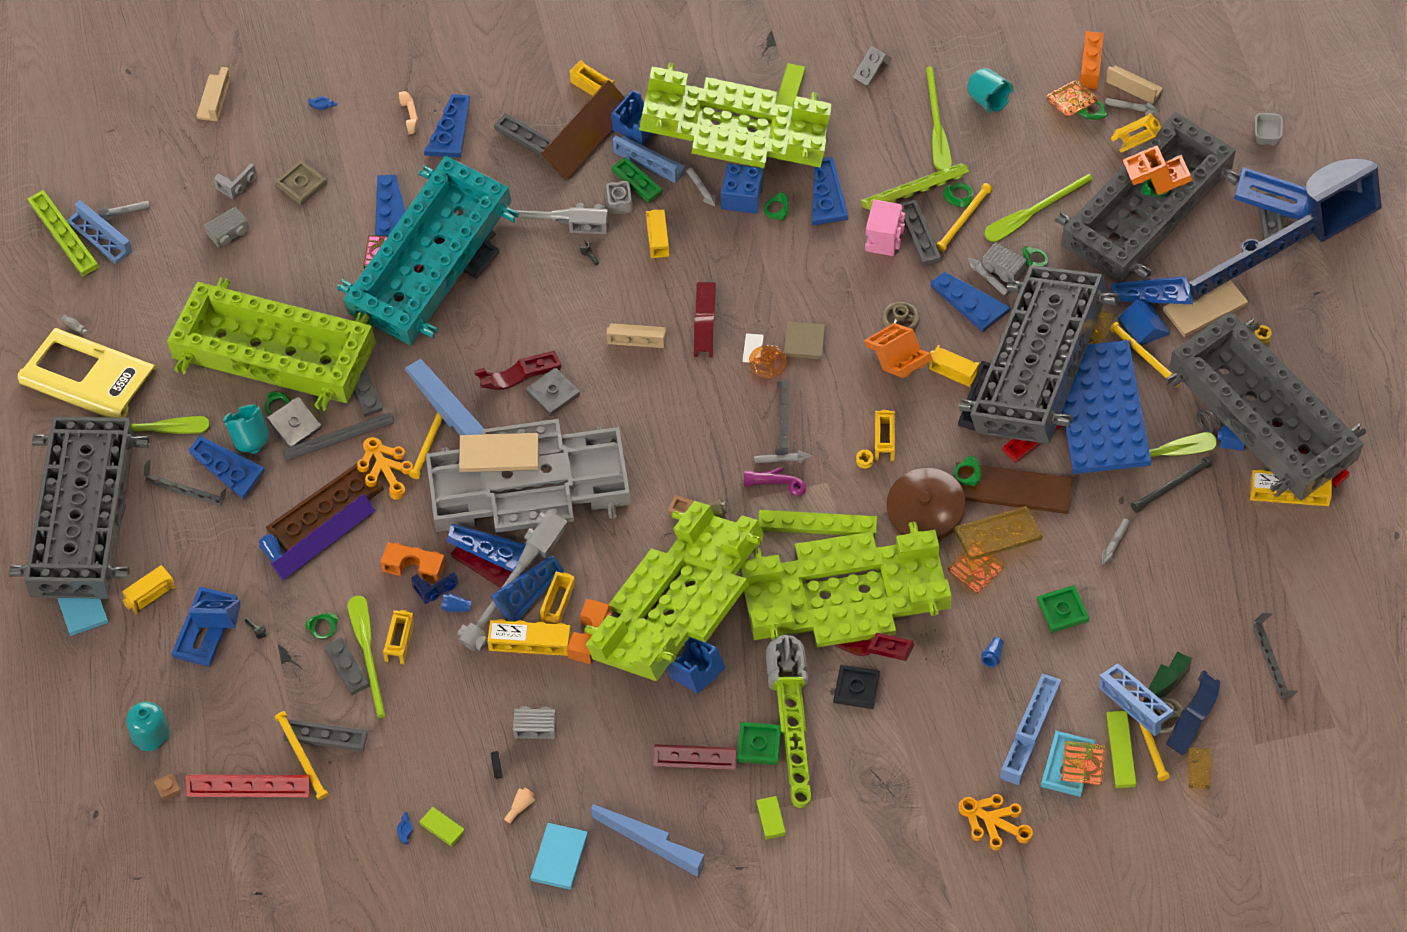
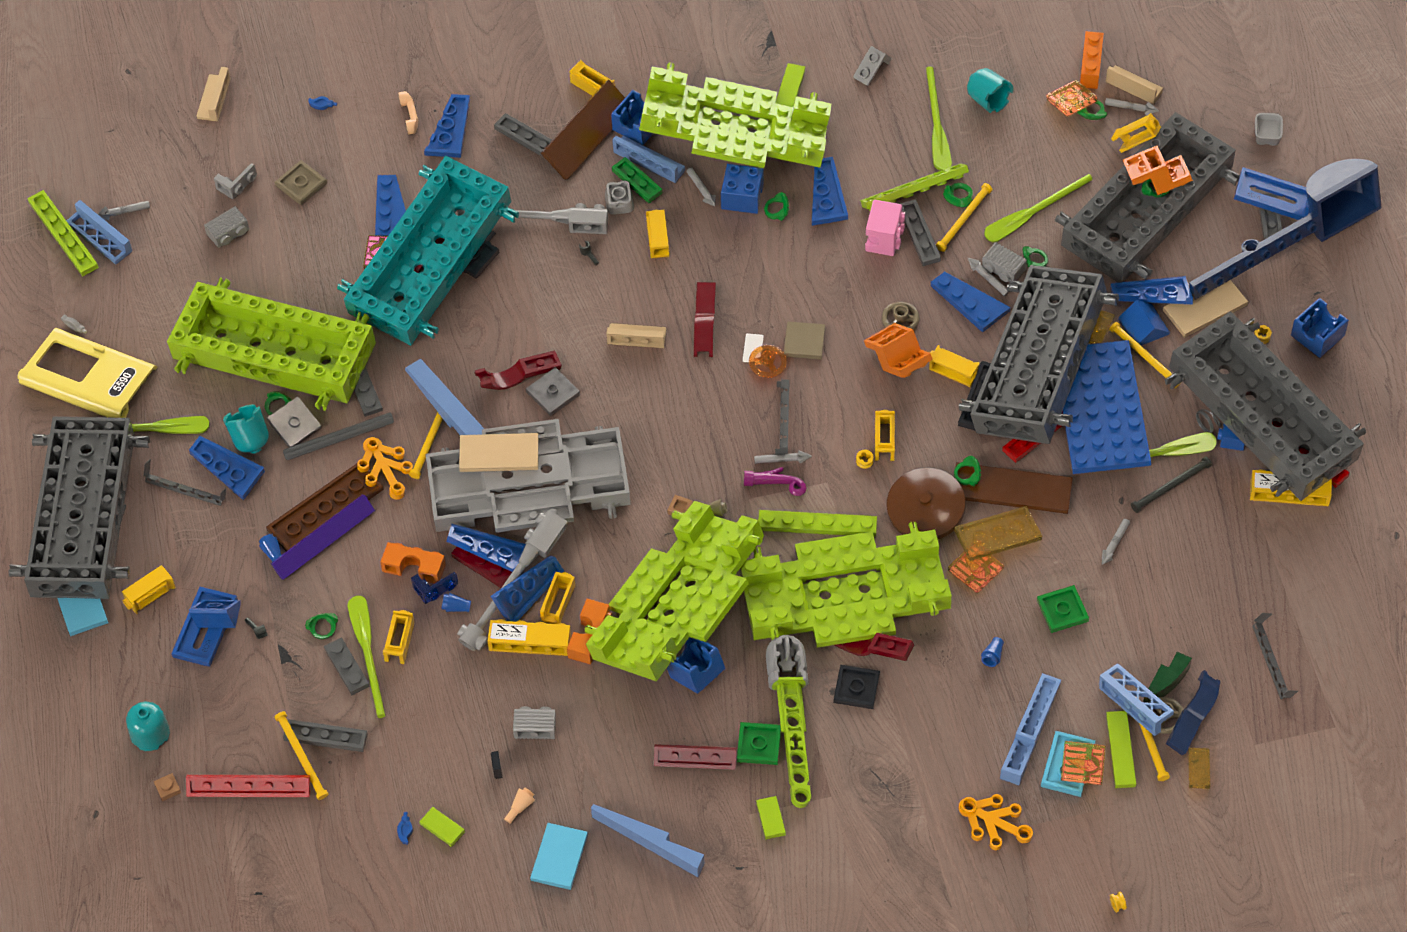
none -> yellow bush [1110,891,1127,913]
none -> blue piece [1291,298,1349,358]

